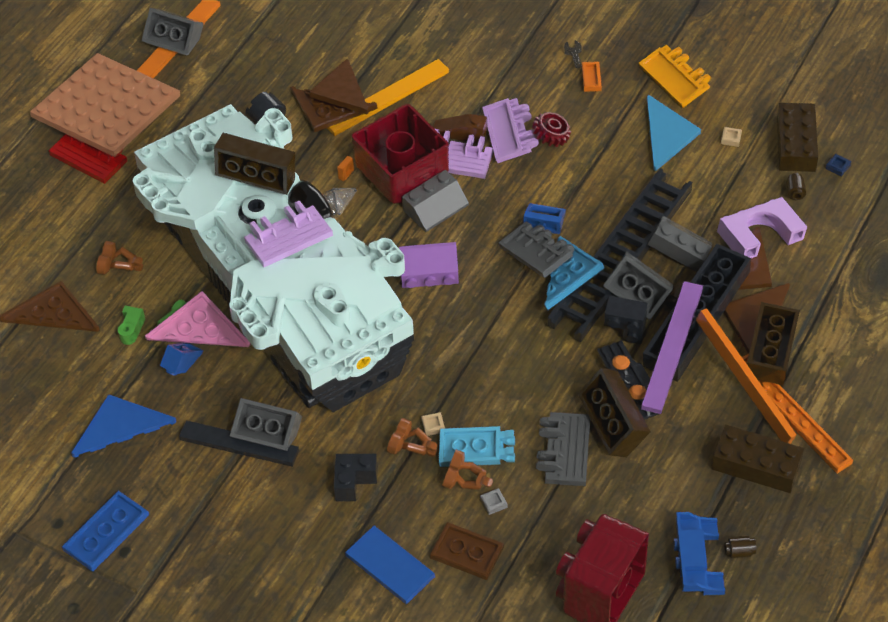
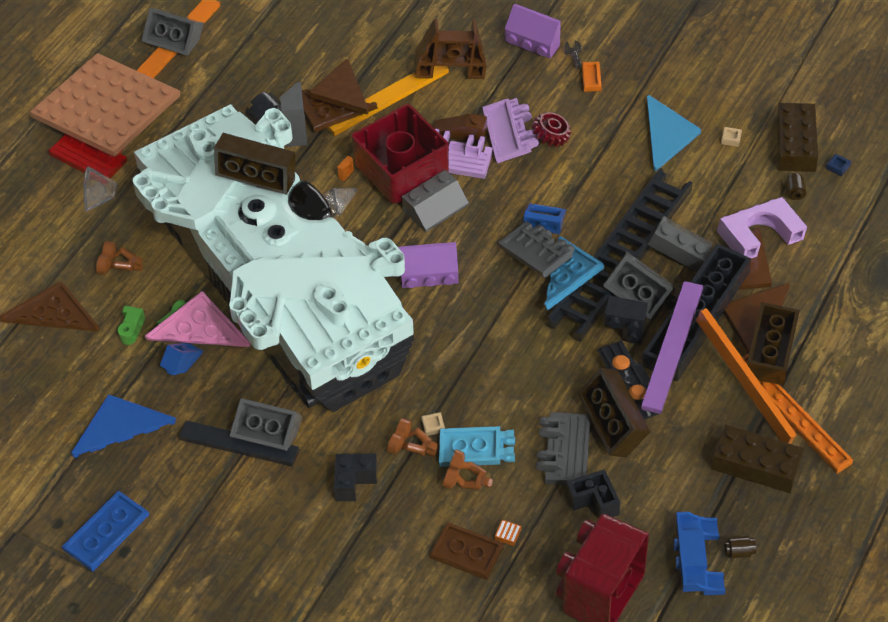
lavender hinge [244,201,333,267] -> none
blue tile [345,526,435,604] -> none
light grey tile [480,488,508,515] -> none
light orange hinge [639,45,711,108] -> none
none -> clear slope [83,166,118,212]
none -> dark grey slope [277,82,308,147]
none -> reddish brown wedge [414,18,487,79]
none -> orange tile [495,520,521,546]
none -> medium lavender slope [505,4,561,58]
none -> black brick [566,469,620,517]

